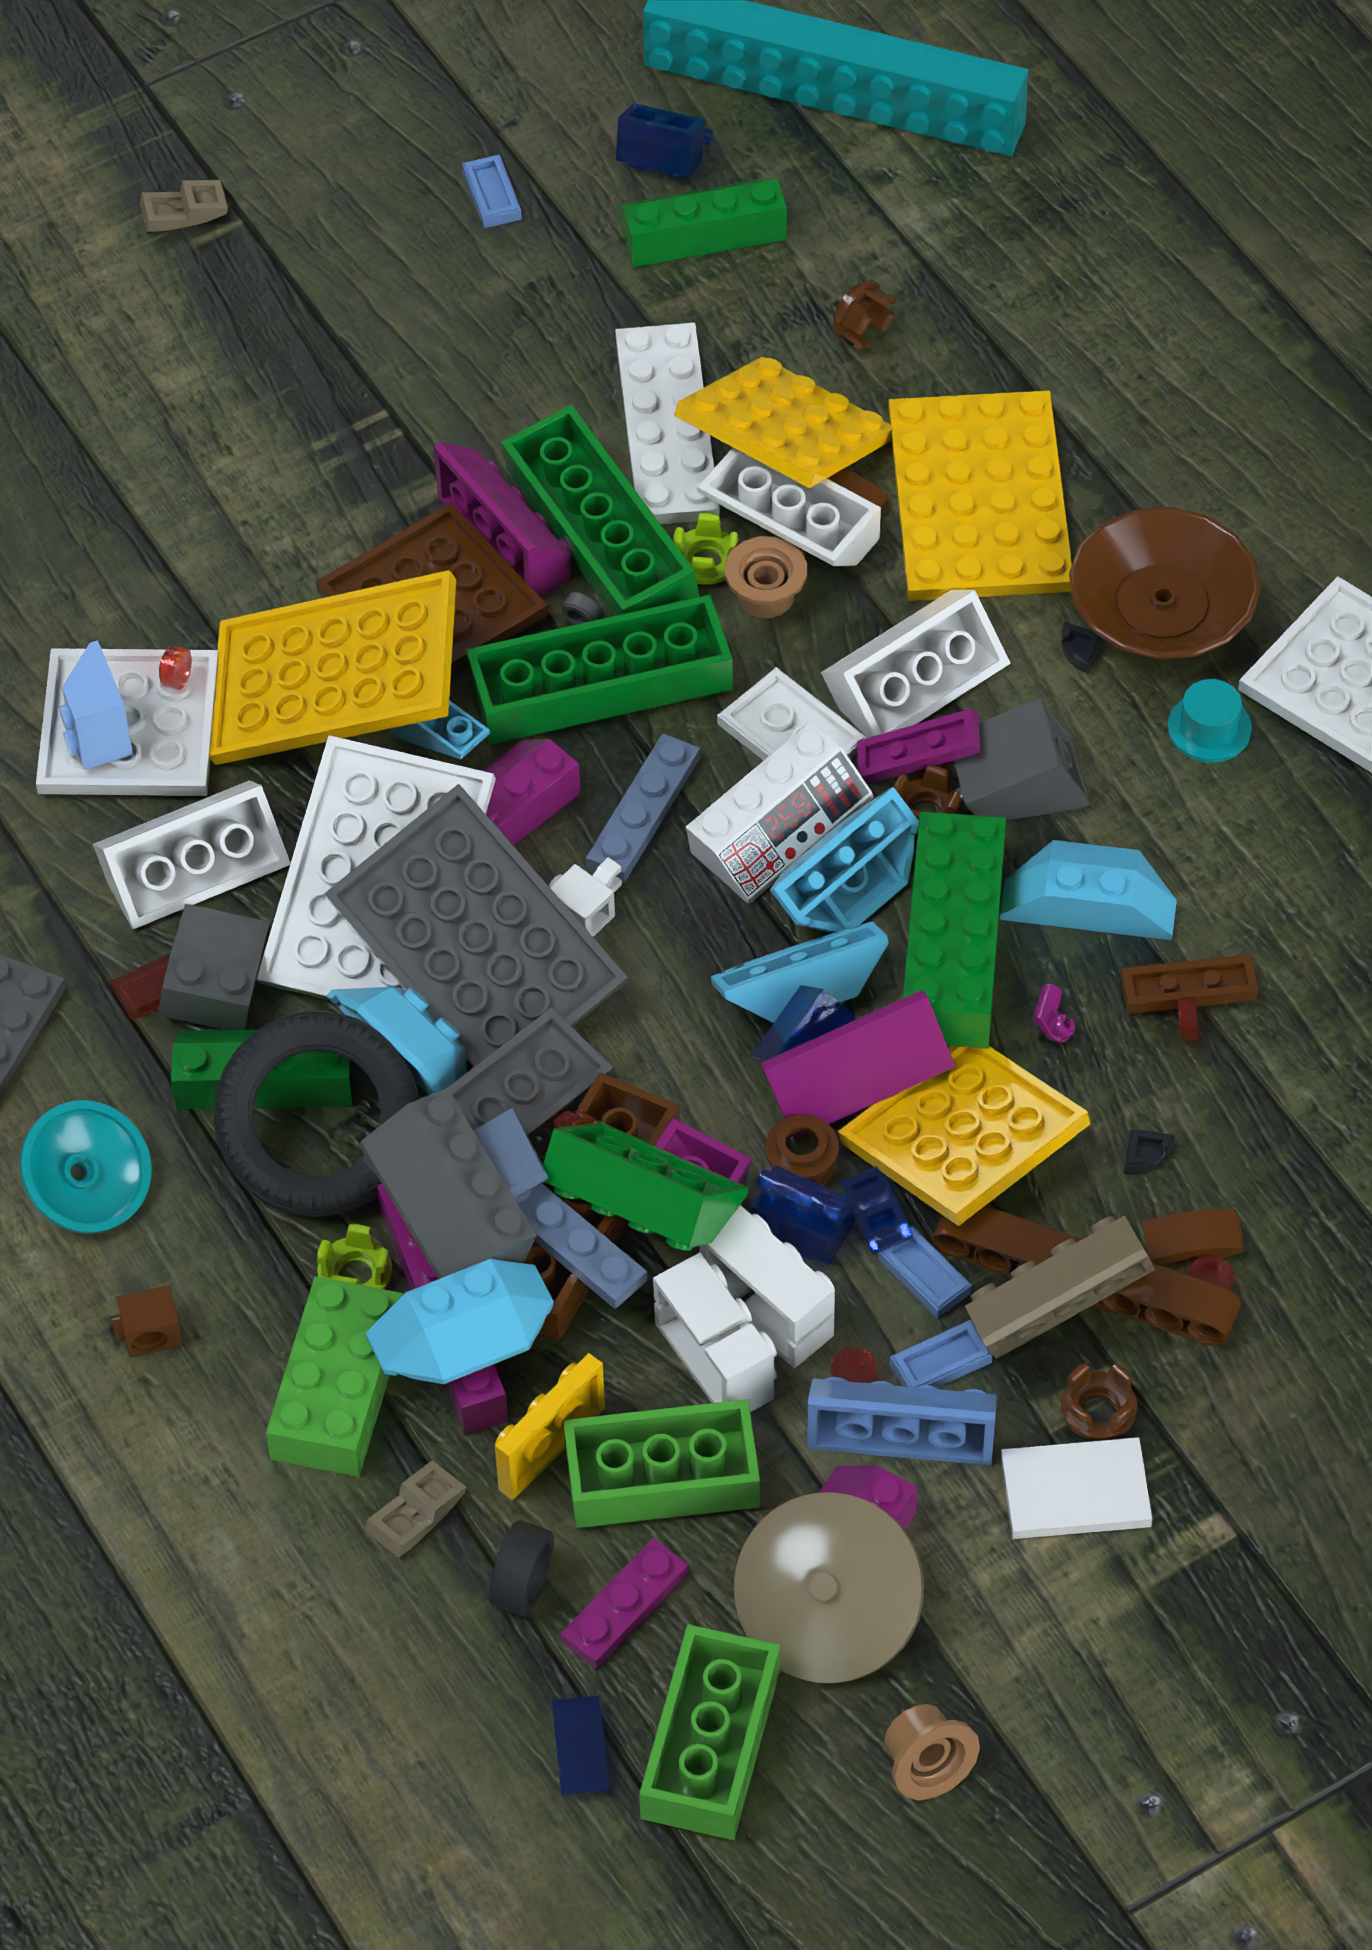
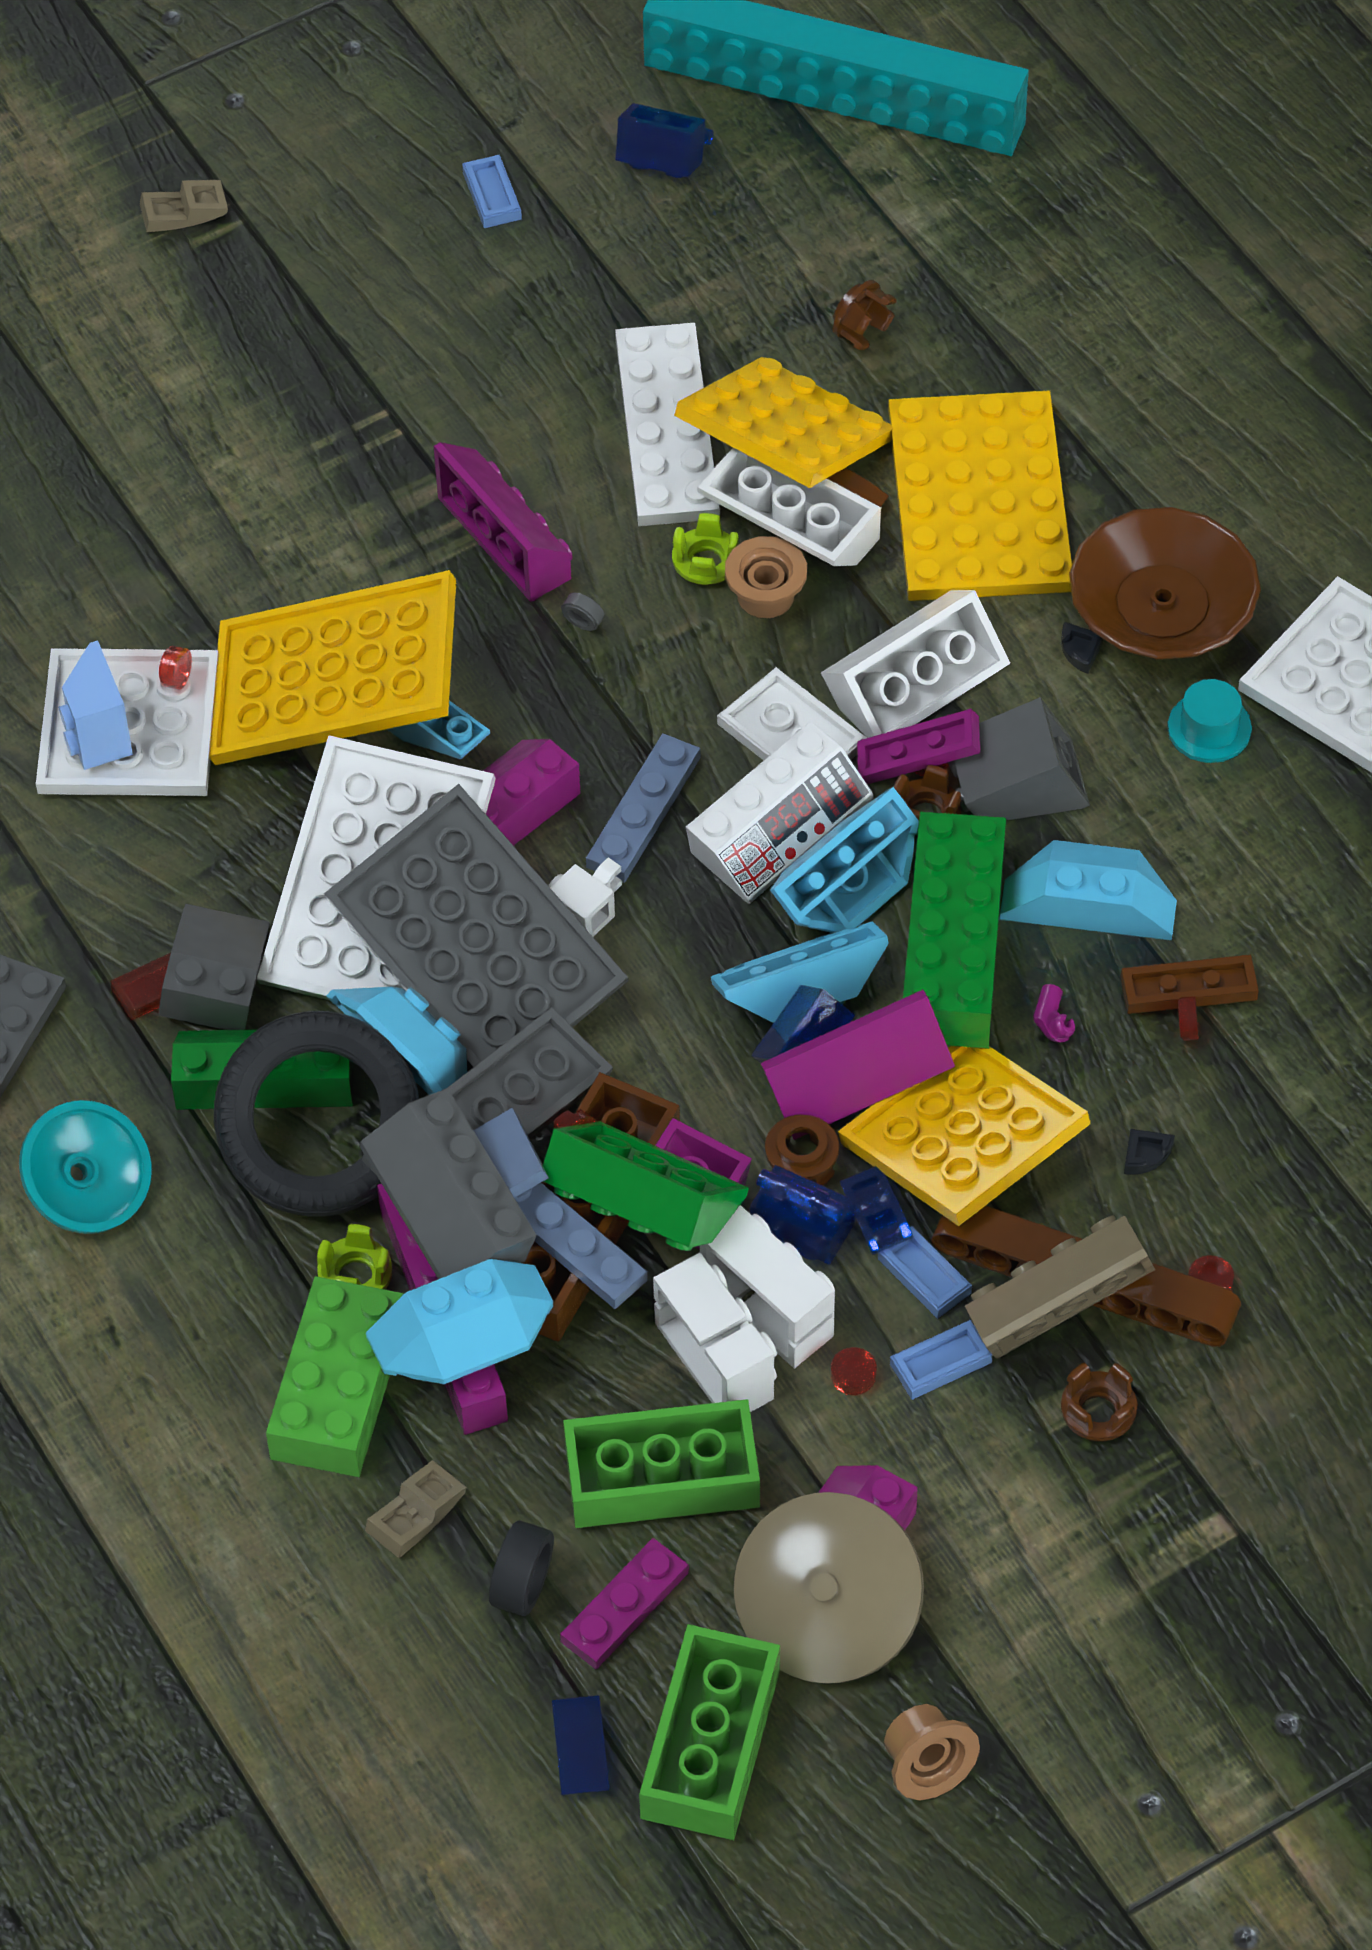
white slope [93,780,291,929] -> none
reddish brown brick [111,1285,183,1358] -> none
reddish brown plate [316,502,548,674] -> none
green brick [466,595,733,745] -> none
yellow plate [495,1353,605,1501] -> none
green brick [501,404,700,616] -> none
green slope [616,177,787,267] -> none
medium blue slope [807,1377,997,1466] -> none
white tile [1001,1437,1152,1539] -> none
reddish brown slope [1142,1209,1245,1266] -> none

